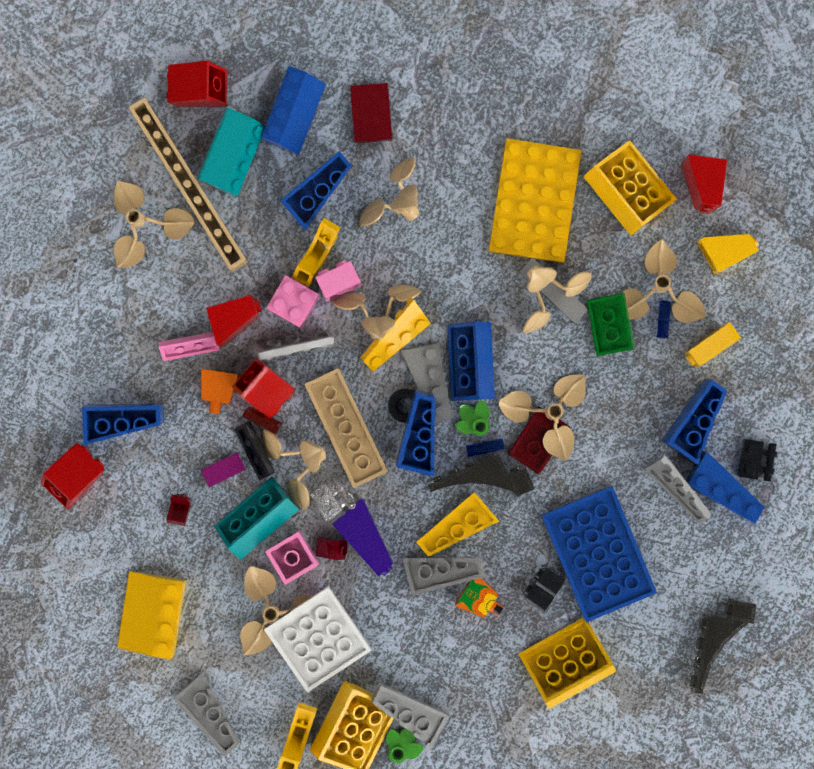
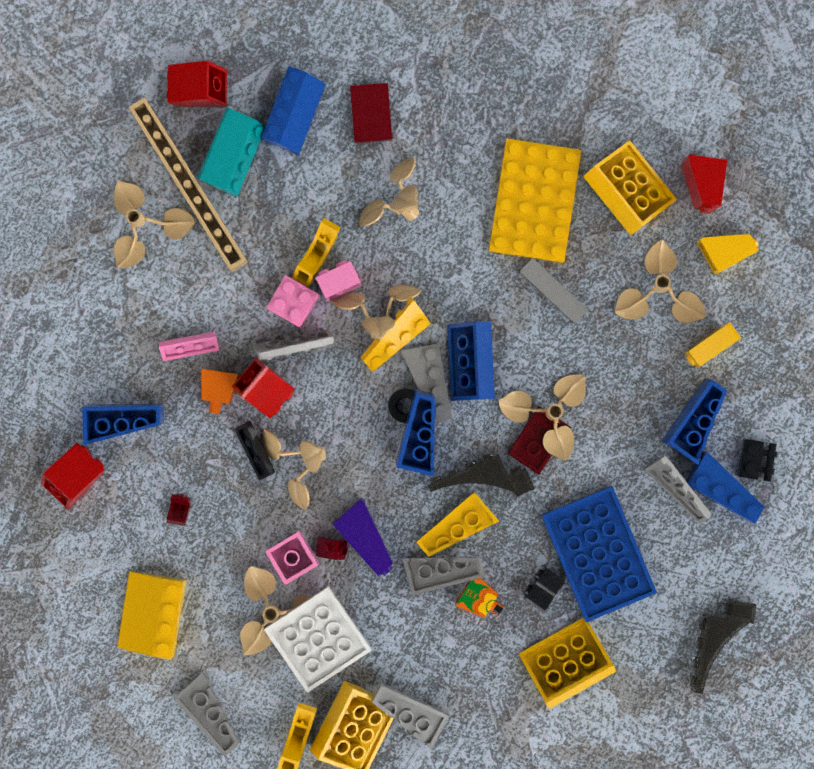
magenta slope [200,452,246,487] -> none
red slope [206,295,262,348] -> none
teal slope [214,477,299,560] -> none
clear red tile [242,406,283,434] -> none
blue wedge [280,151,352,231] -> none
tan plate [304,368,388,488] -> none
clear plate [310,477,356,524] -> none
bright green plate [386,728,424,763] -> none
bright green plate [455,400,490,436] -> none
clear blue axle [466,439,504,457] -> none
tan plant [522,266,592,334] -> none
green tile [587,293,635,356] -> none
clear blue axle [656,300,672,339] -> none

